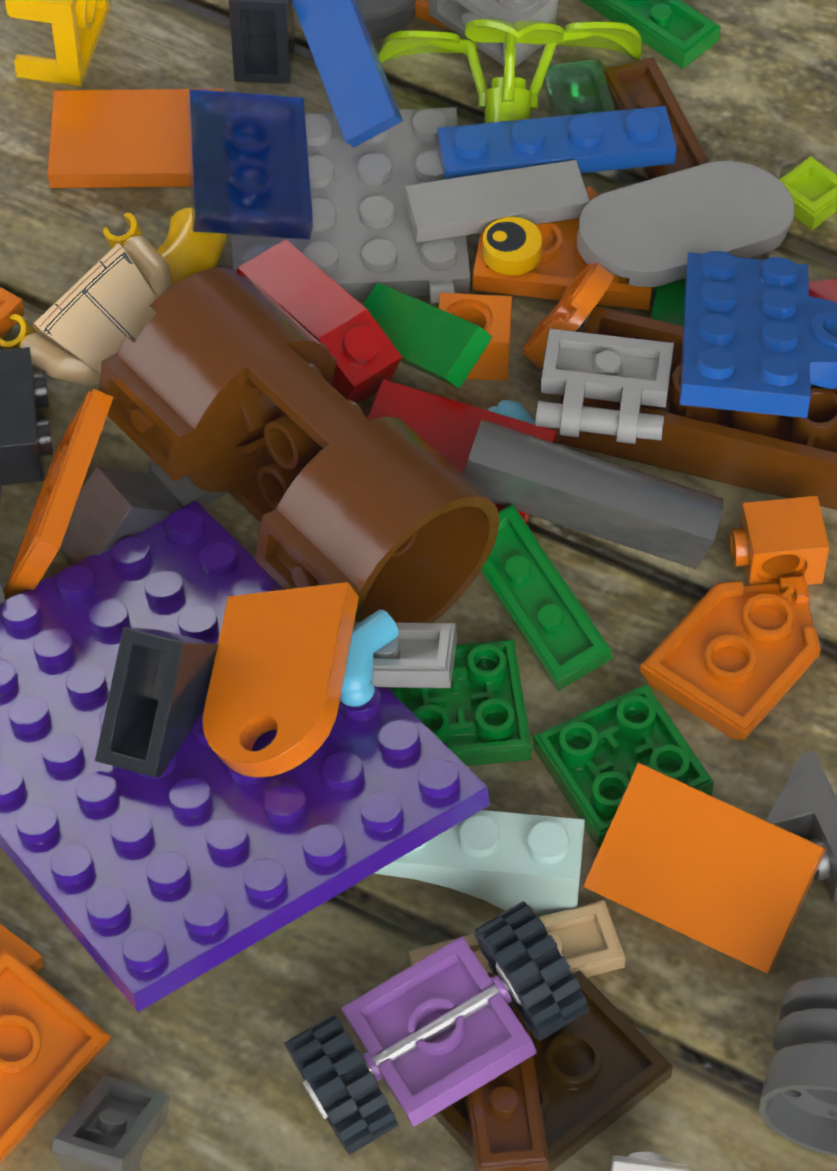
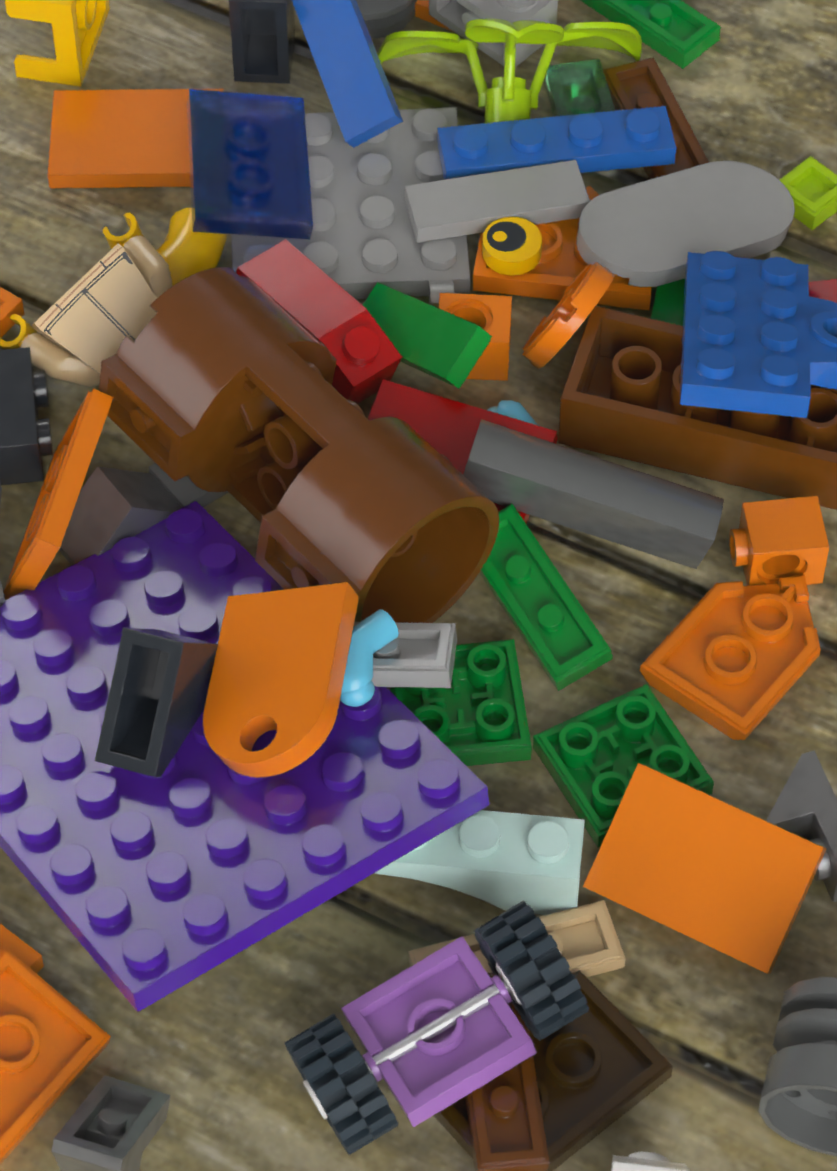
light grey plate [535,329,674,444] -> none

